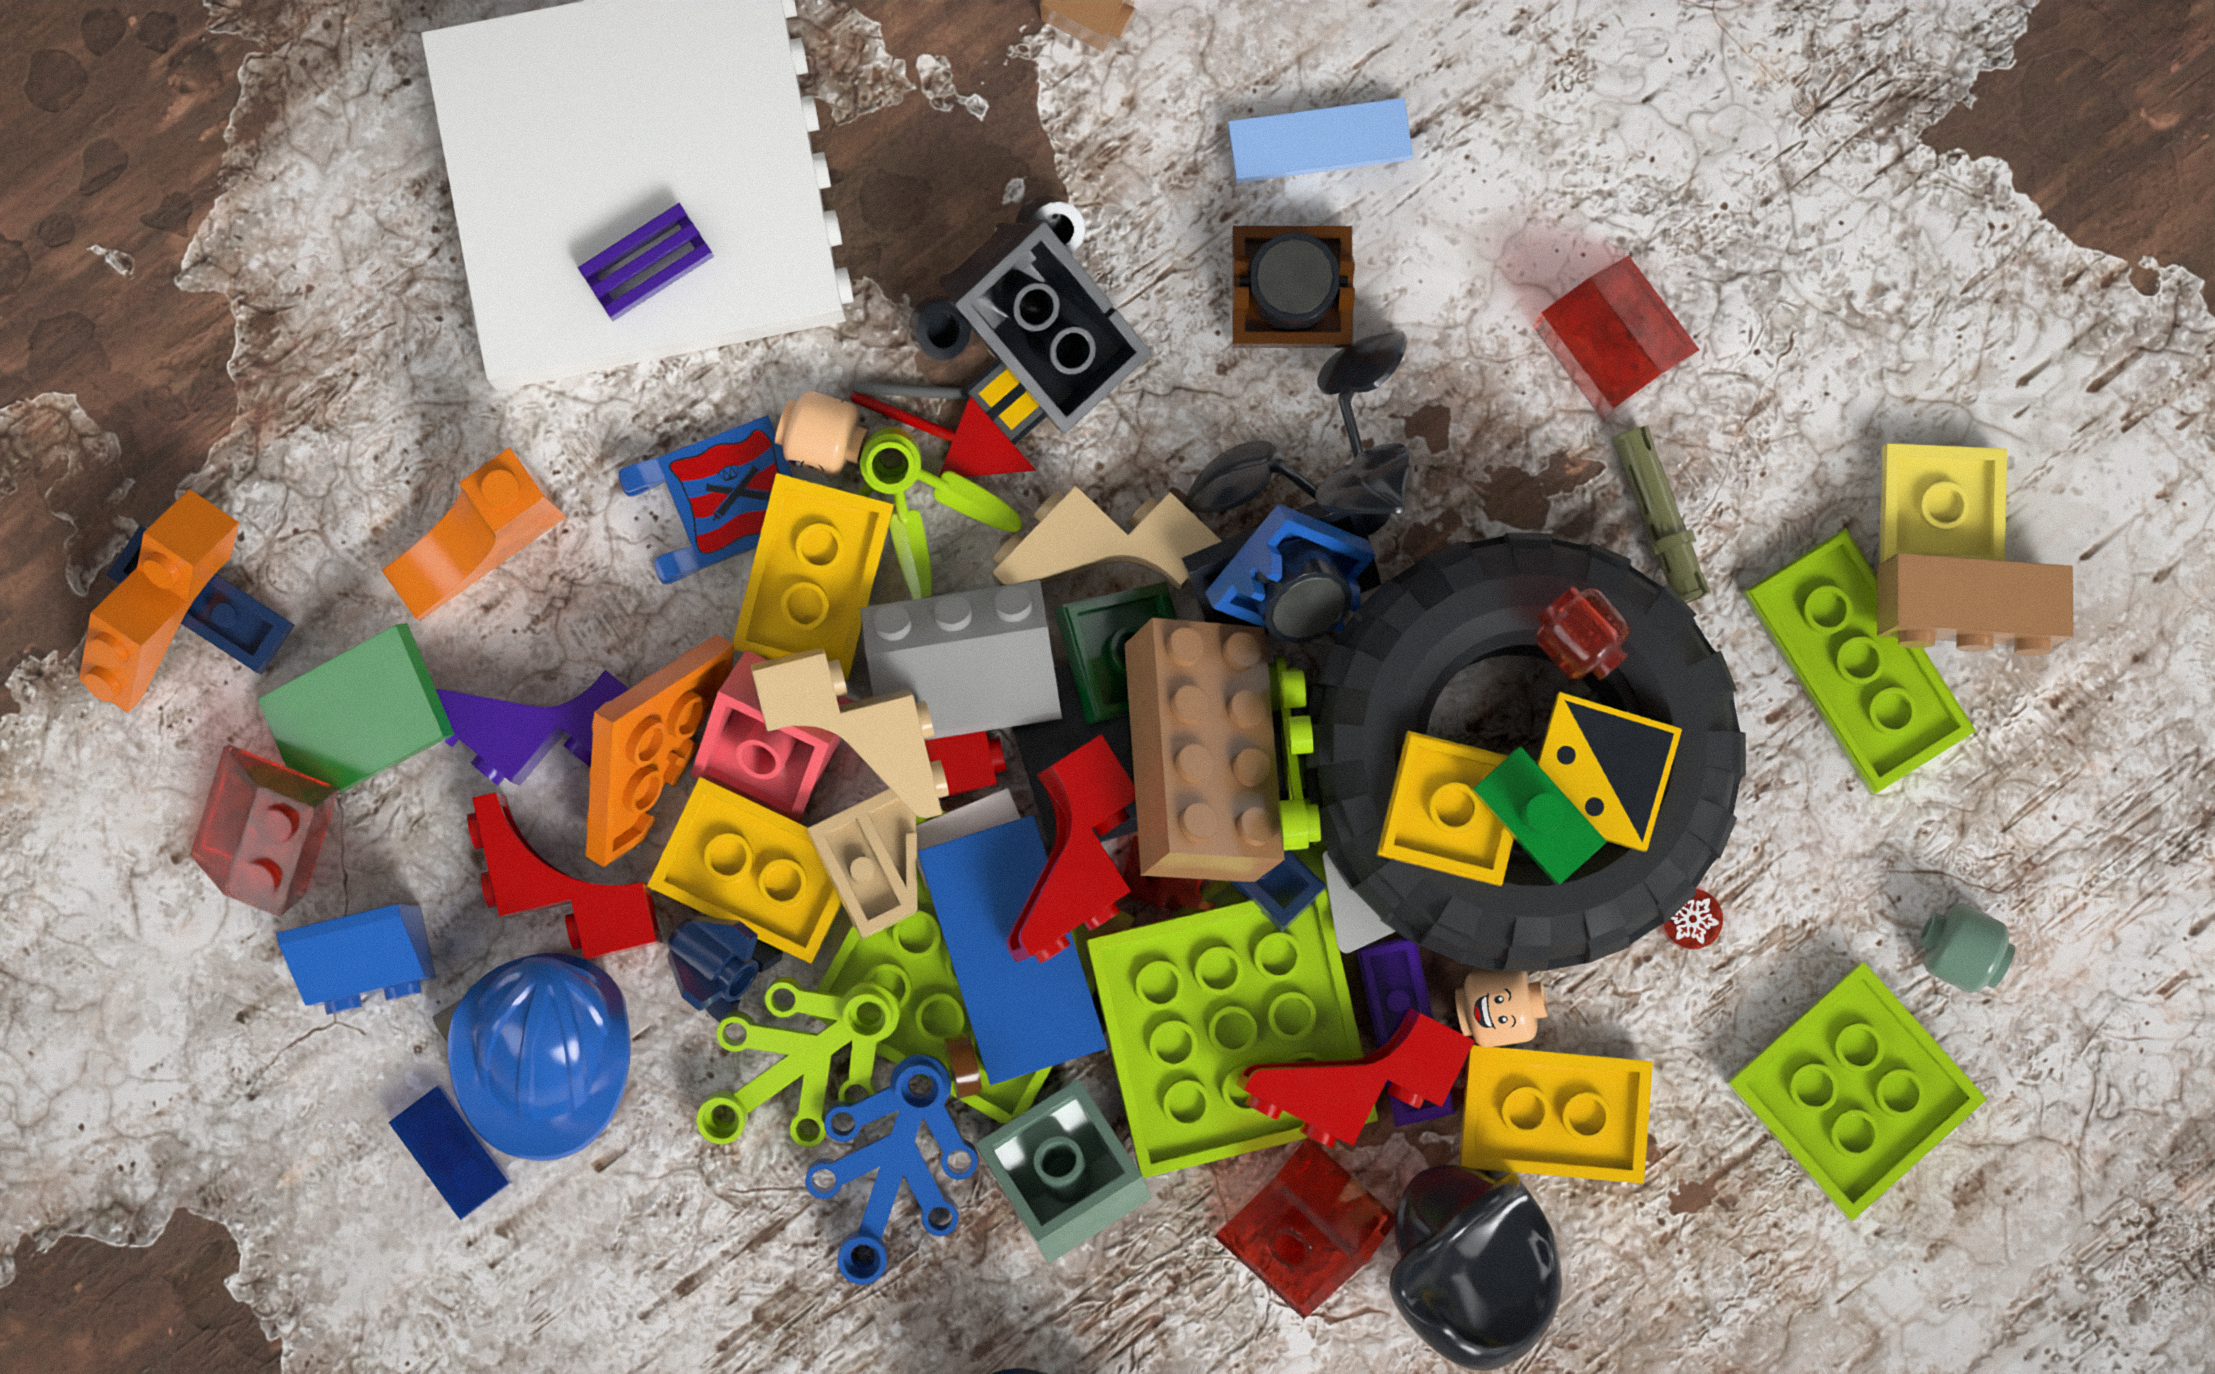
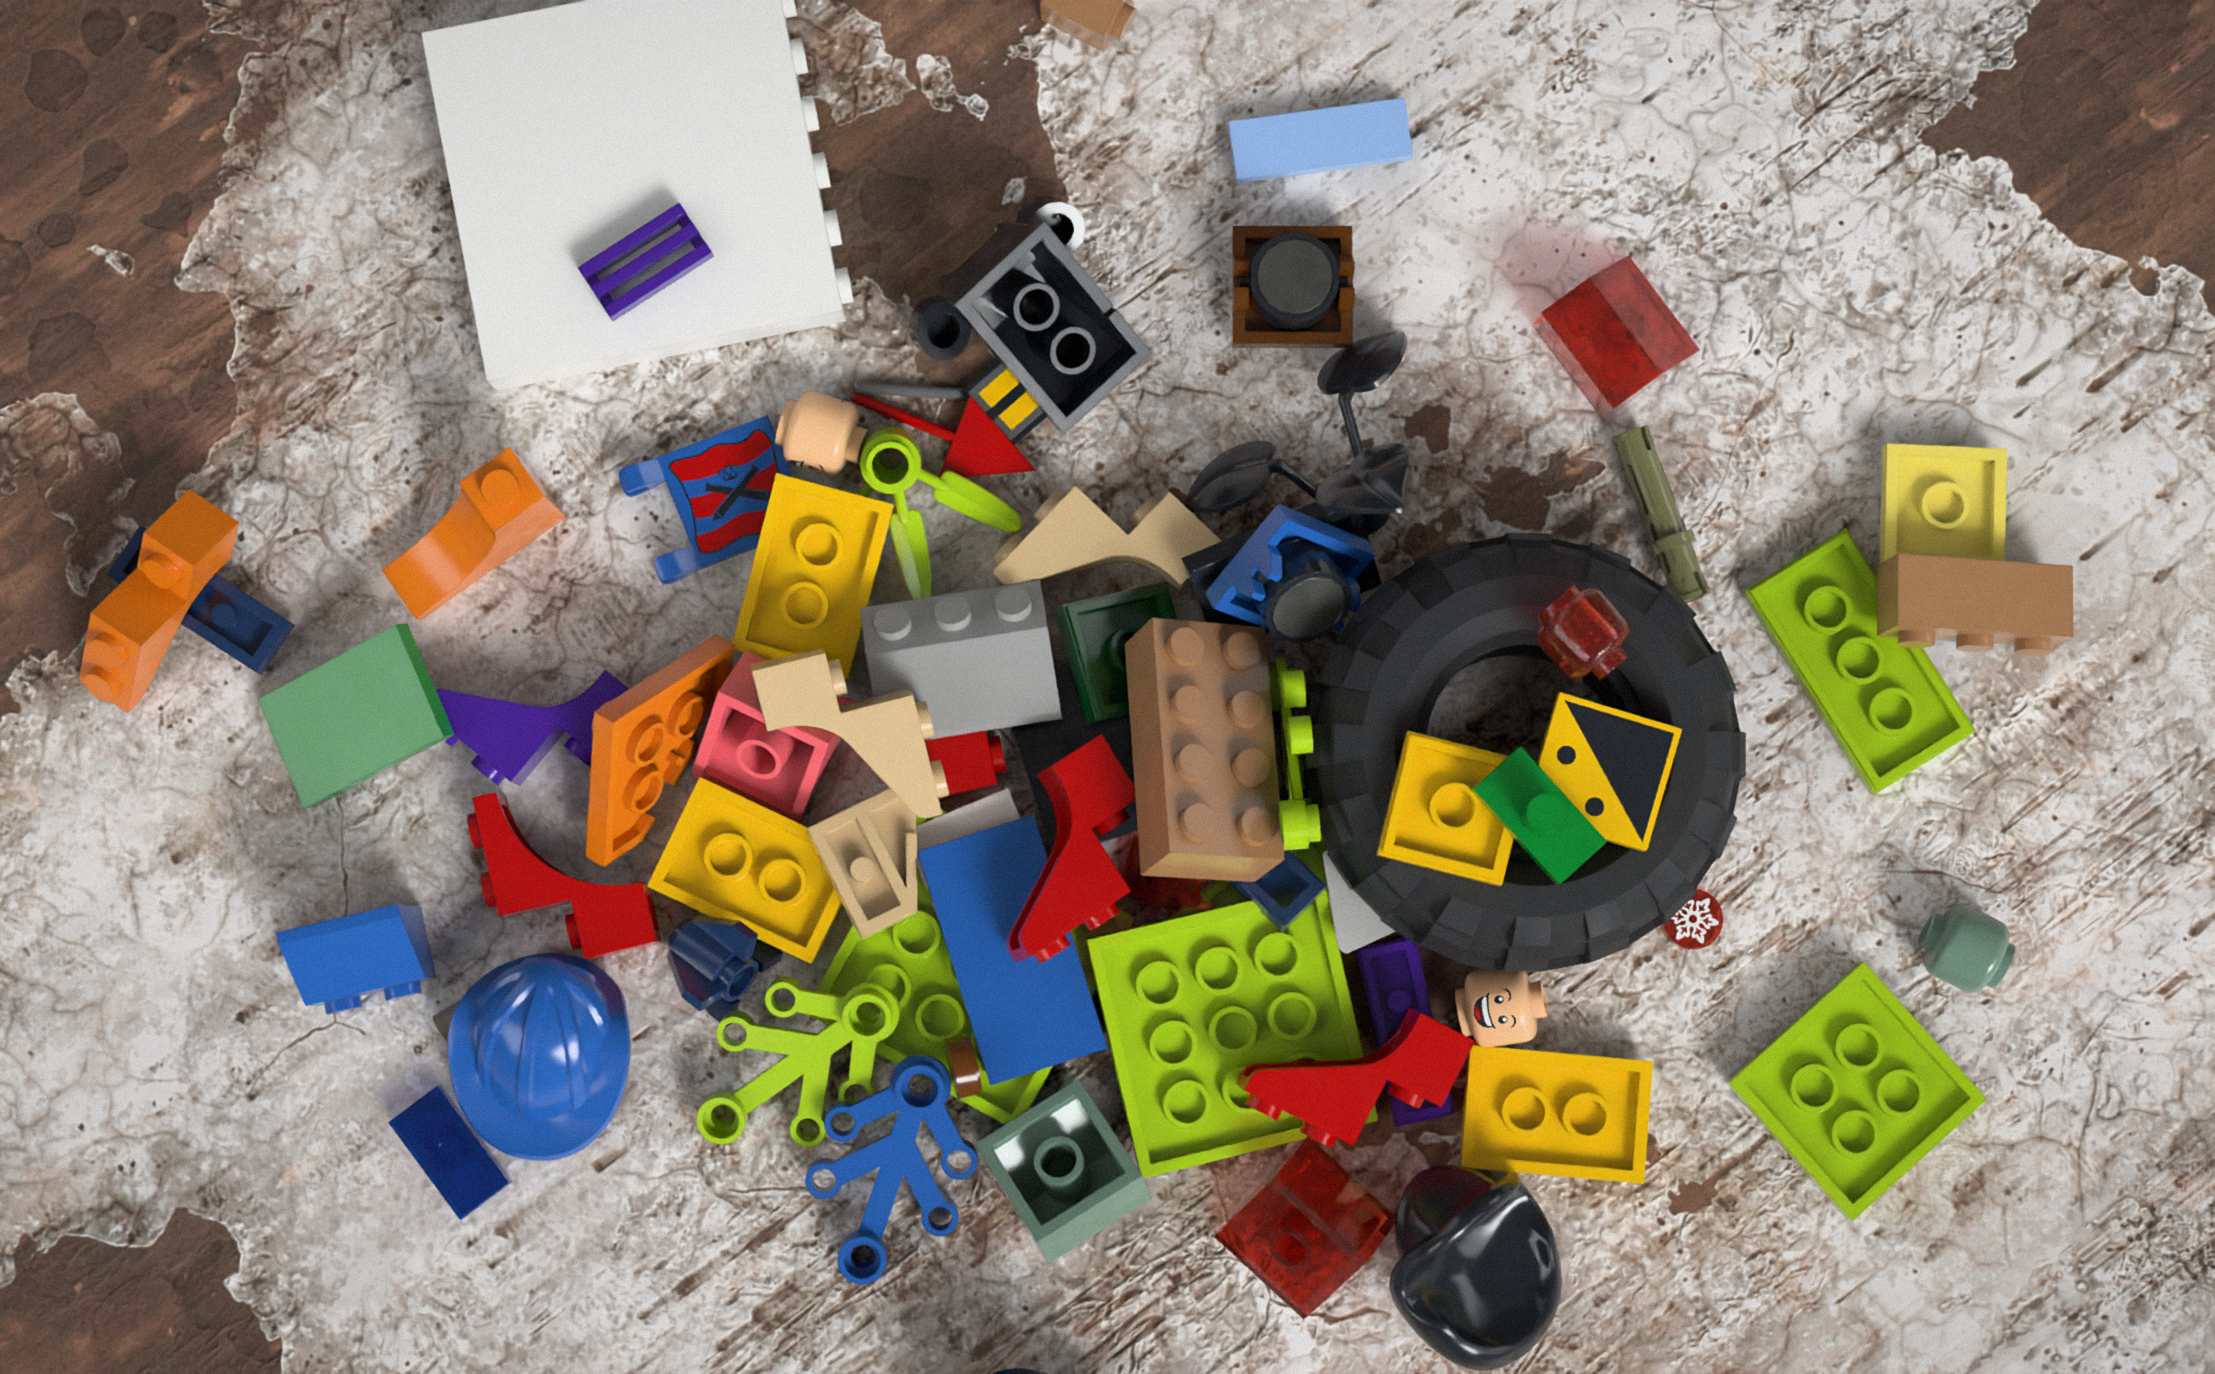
clear red slope [190,744,340,917] -> none

